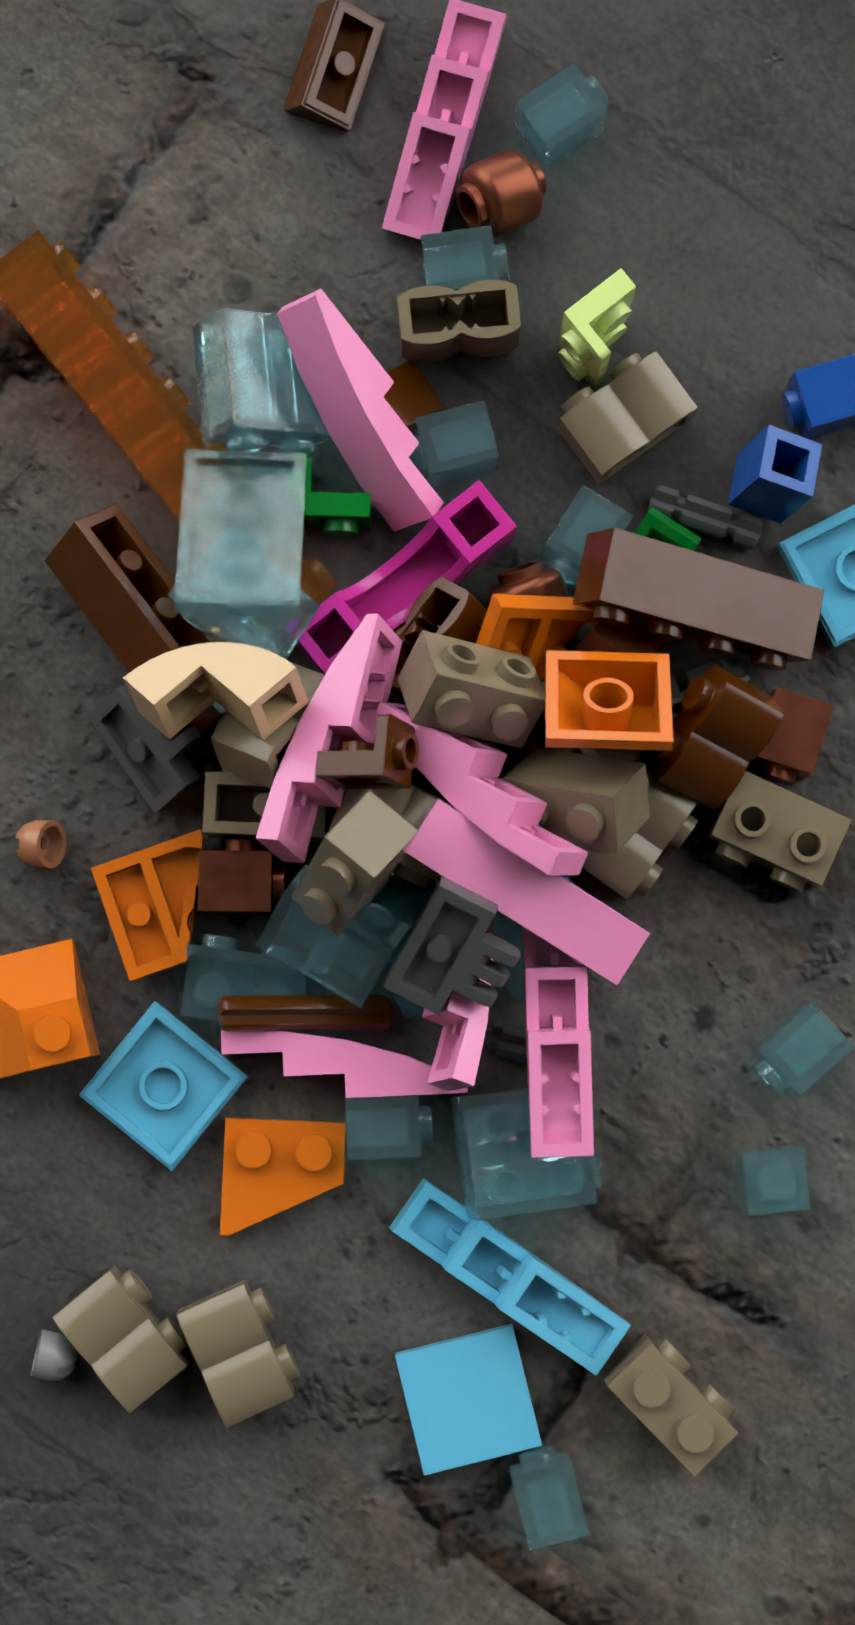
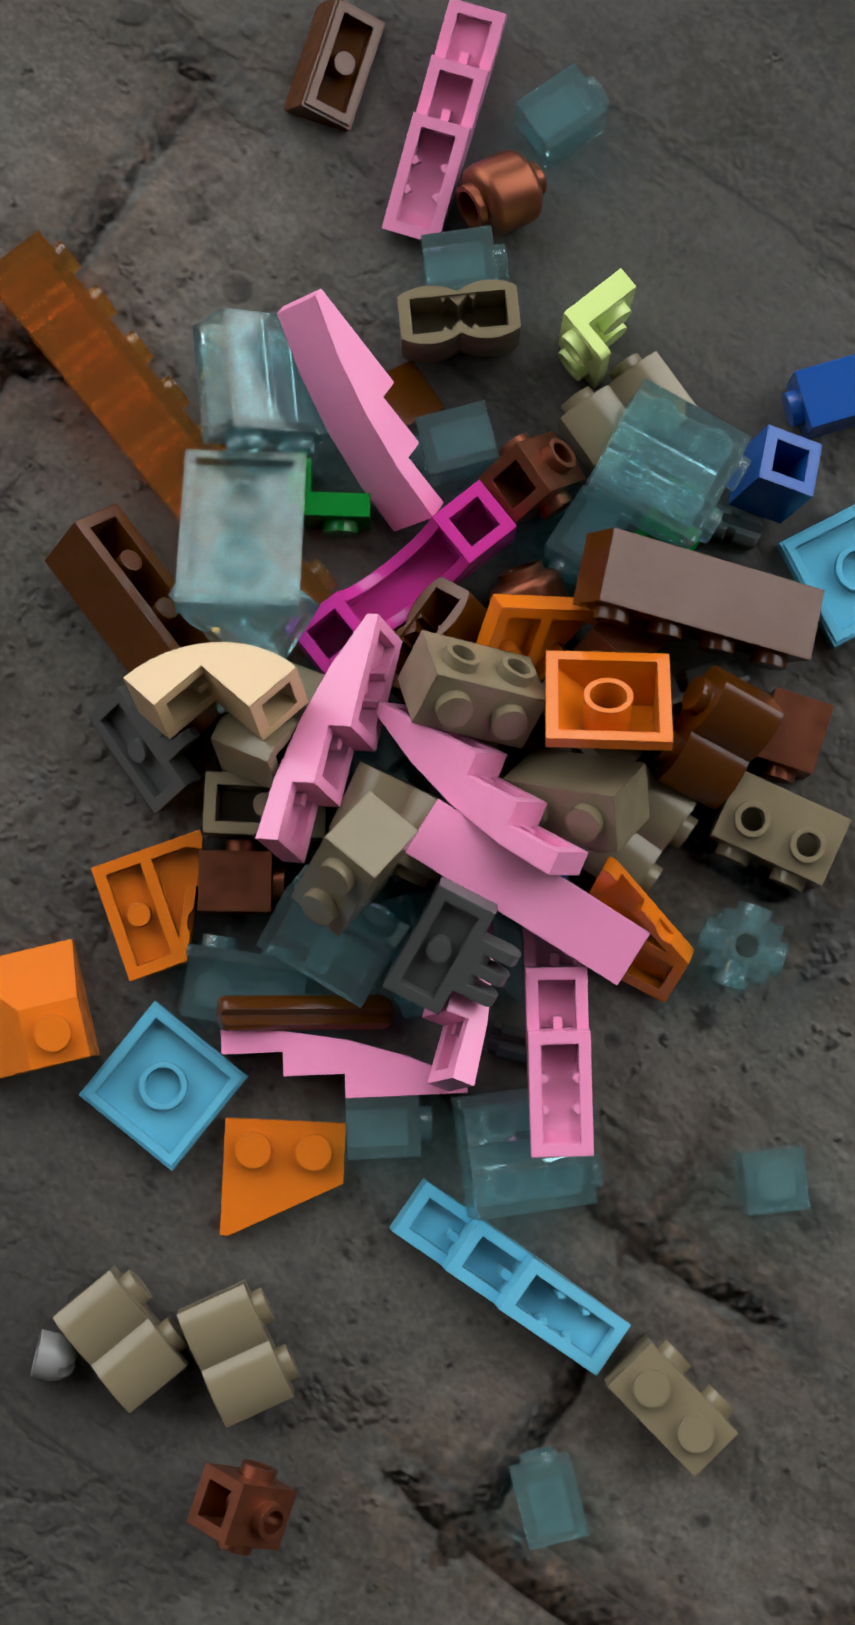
nougat hinge [15,820,67,868] -> none
reddish brown bracket [315,714,419,789] -> none
medium azure tile [395,1323,542,1476] -> none
clear light blue brick [752,1001,854,1096] -> none
none -> copper brick [187,1459,298,1556]
none -> copper brick [478,431,587,524]
none -> clear light blue brick [579,378,752,550]
none -> orange wing [588,856,695,1003]
none -> clear light blue brick [696,901,789,993]

